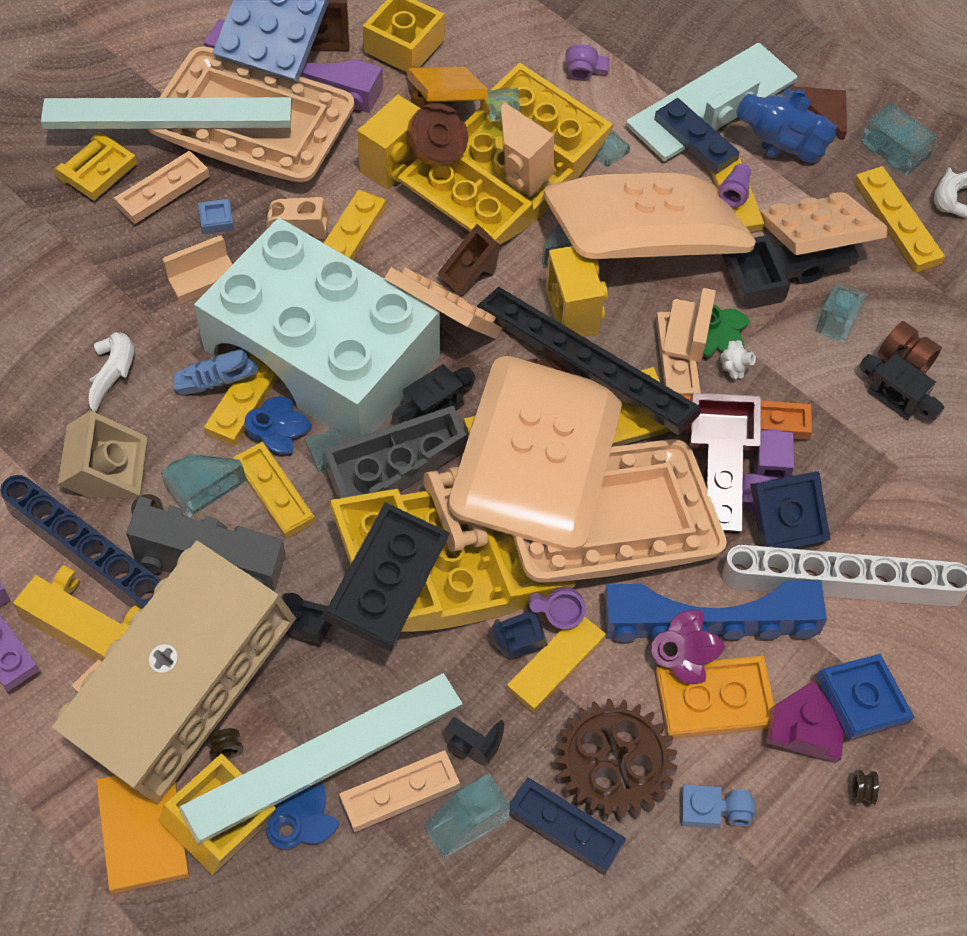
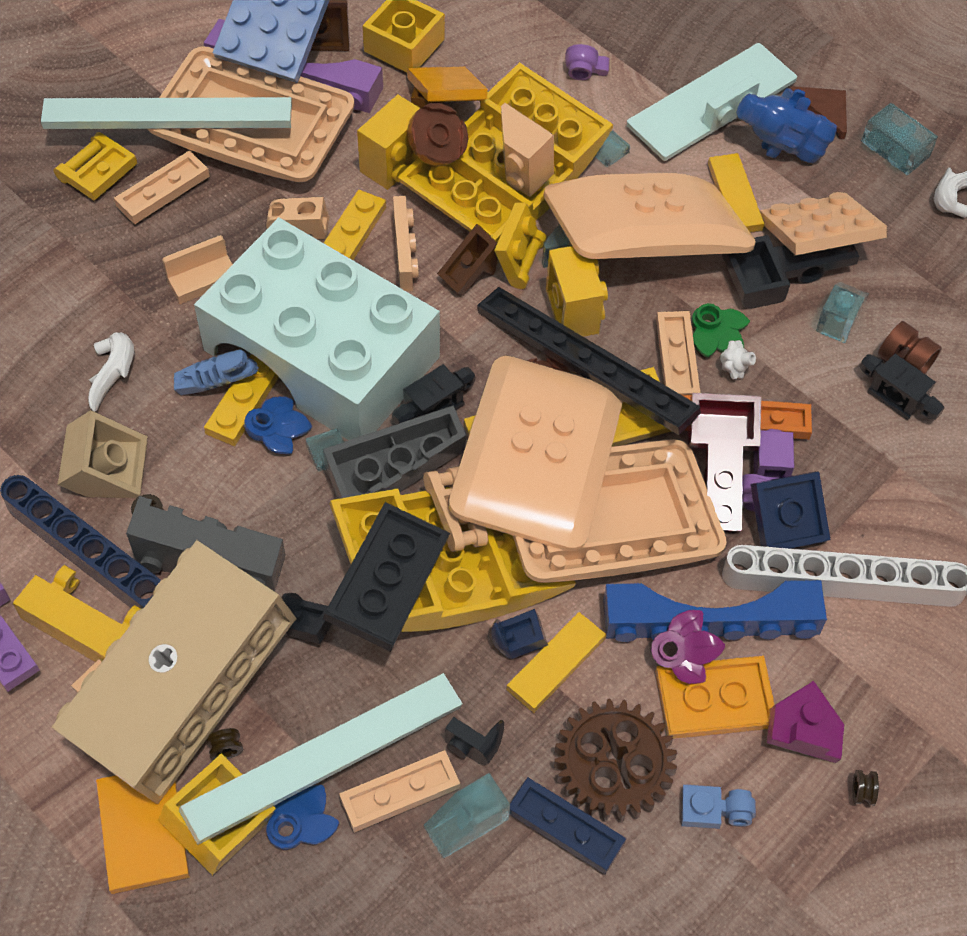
clear light blue slope [161,454,246,517] -> none
medium blue tile [198,199,234,234] -> none
yellow tile [233,441,316,539] -> none
light nougat plate [384,267,502,339] -> none
clear light blue tile [487,88,520,122] -> none
medium lavender piece [529,587,586,629] -> none
dark blue plate [654,97,740,174] -> none
light nougat panel [663,288,716,362] -> none
medium lavender cone [718,164,751,207] -> none
blue tile [816,654,915,740] -> none
yellow plate [854,166,945,273] -> none
none -> light nougat plate [393,196,419,291]
none -> yellow plate [494,203,546,289]

